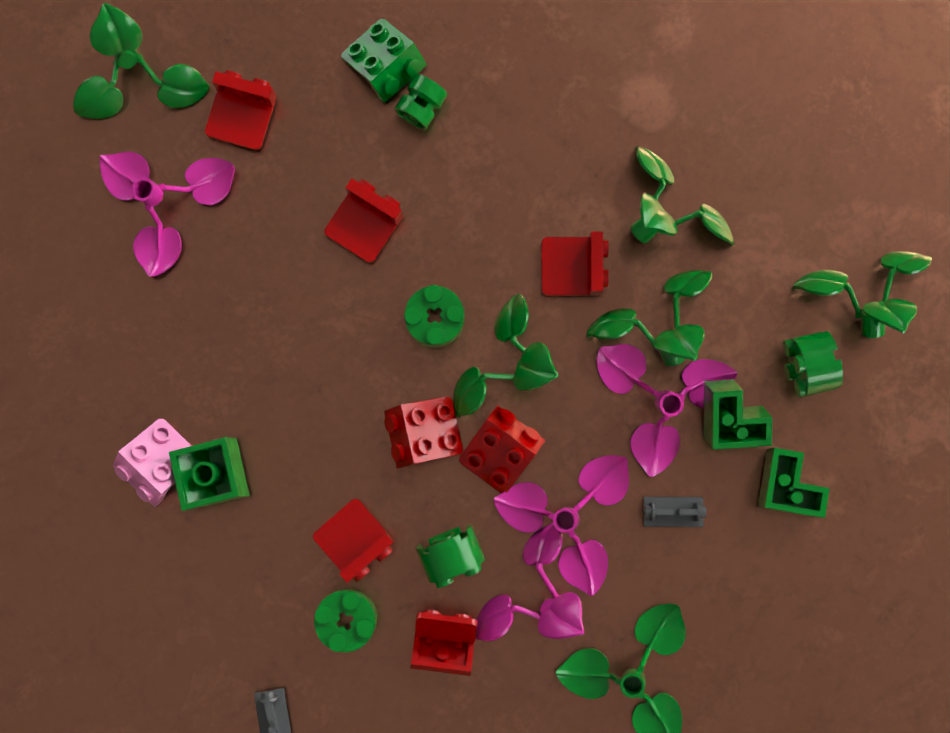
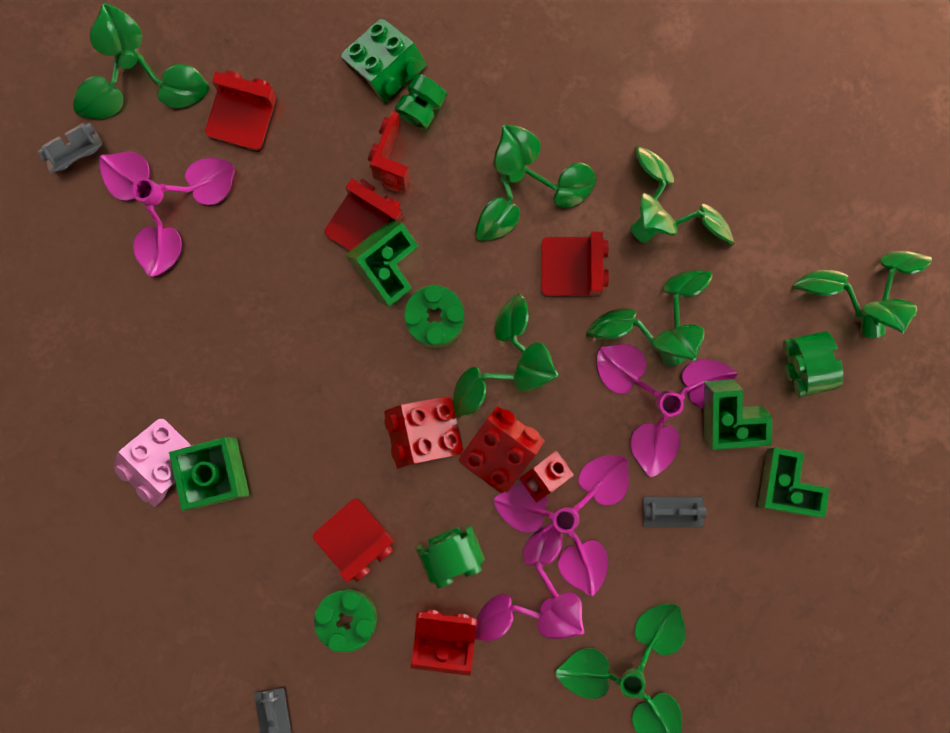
none -> dark grey hinge [38,123,102,174]
none -> green brick [345,220,419,307]
none -> red bracket [368,111,410,192]
none -> green plant [475,124,597,241]
none -> red brick [519,451,574,503]

